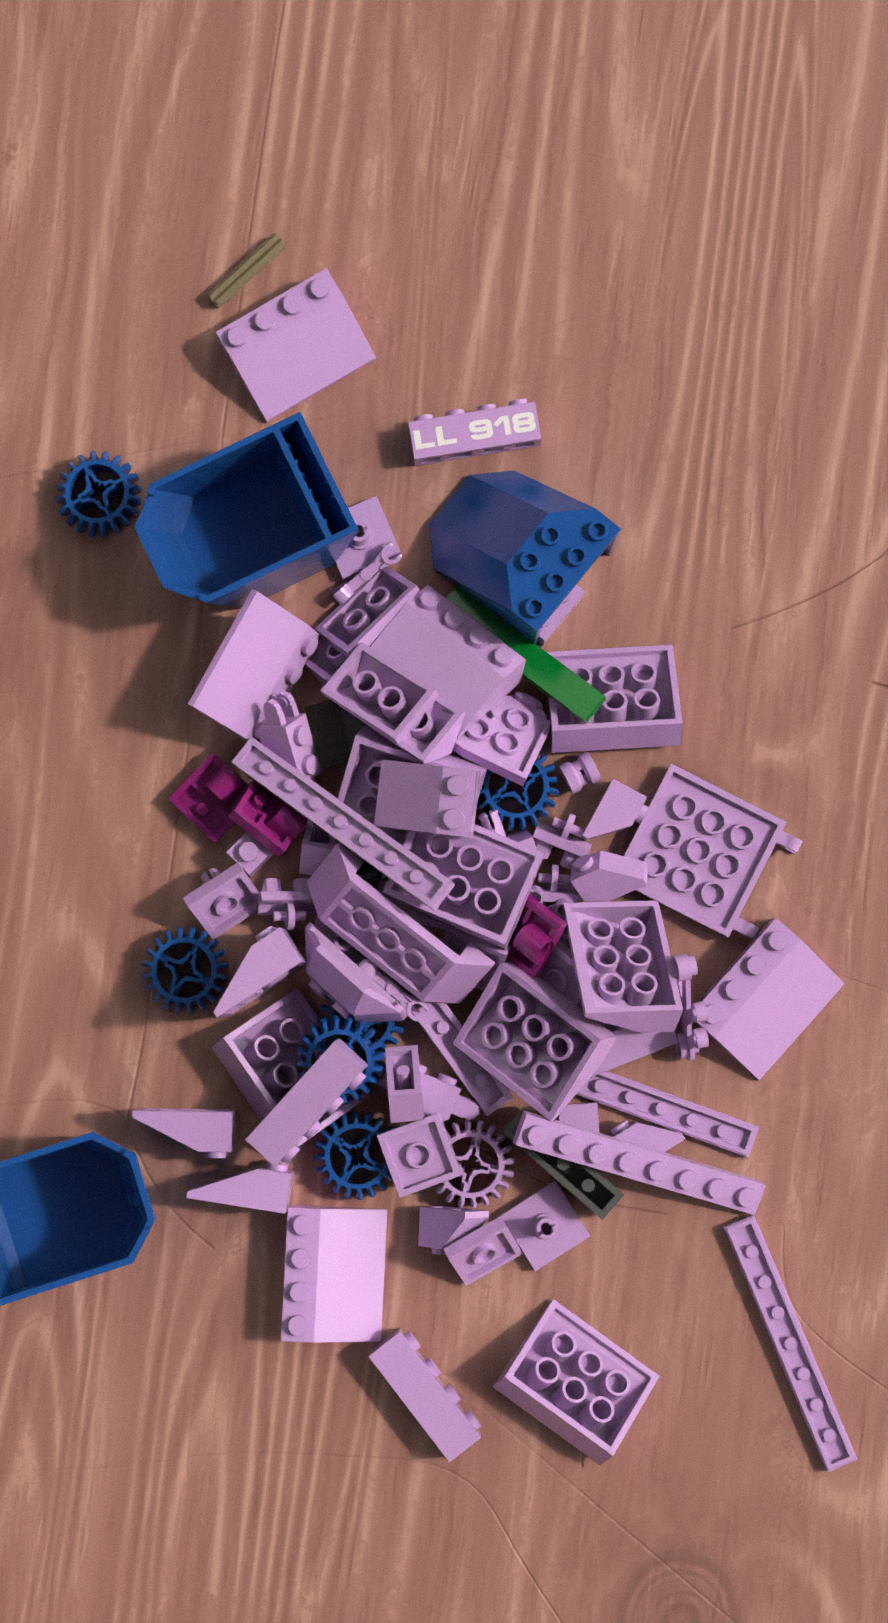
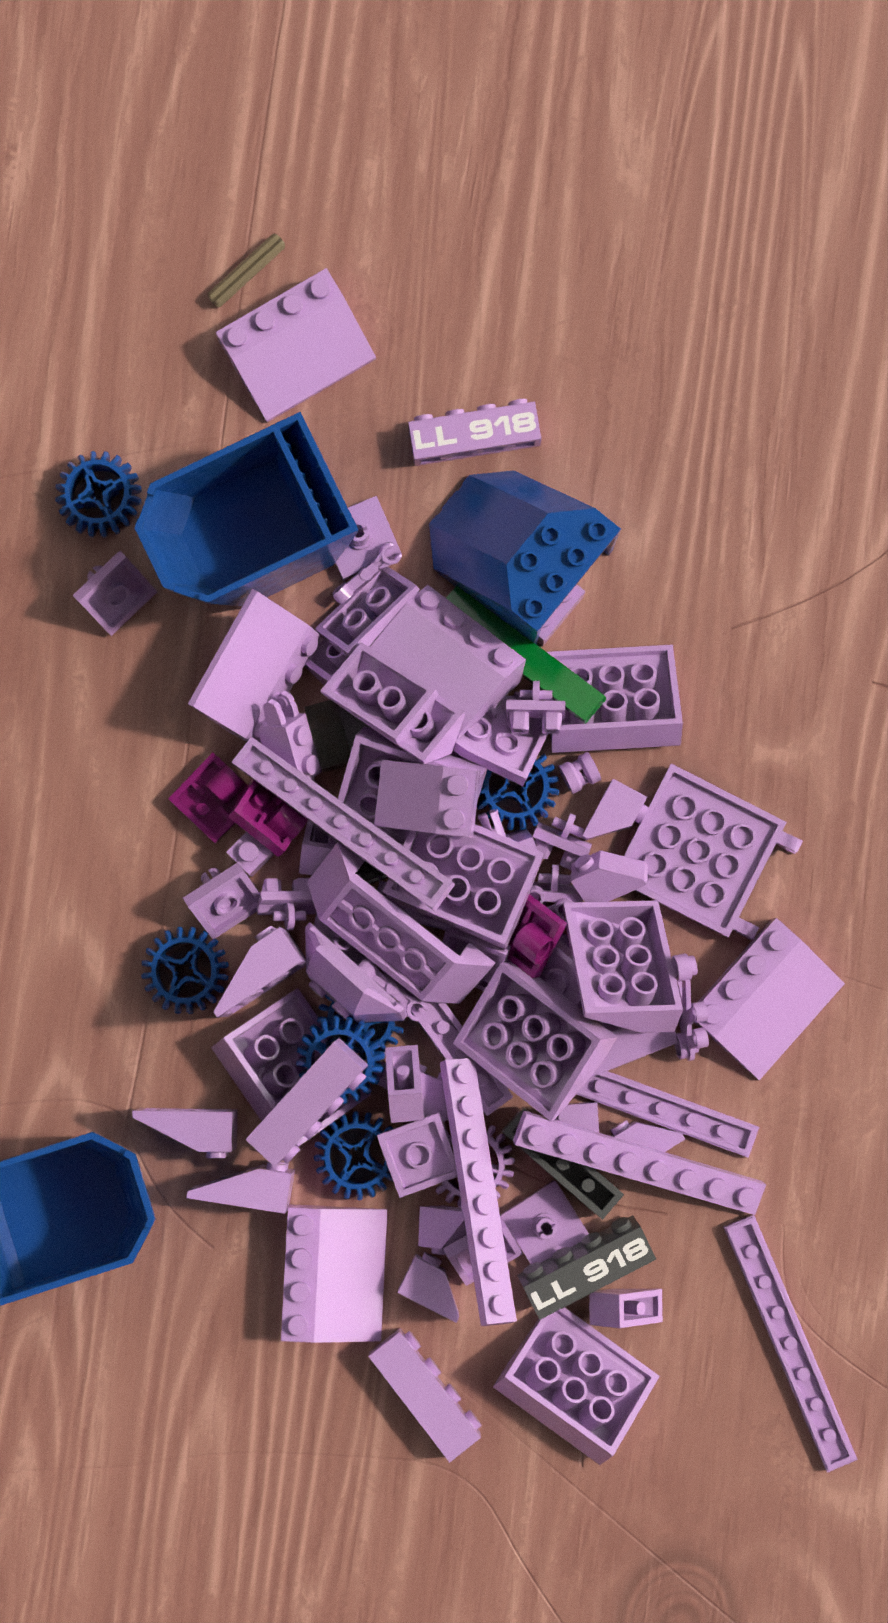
none -> lavender tile [73,551,157,636]
none -> lavender slope [397,1252,459,1323]
none -> lavender plate [440,1058,517,1326]
none -> lavender hips [506,681,565,734]
none -> dark grey brick [517,1215,656,1320]
none -> lavender slope [589,1288,663,1328]

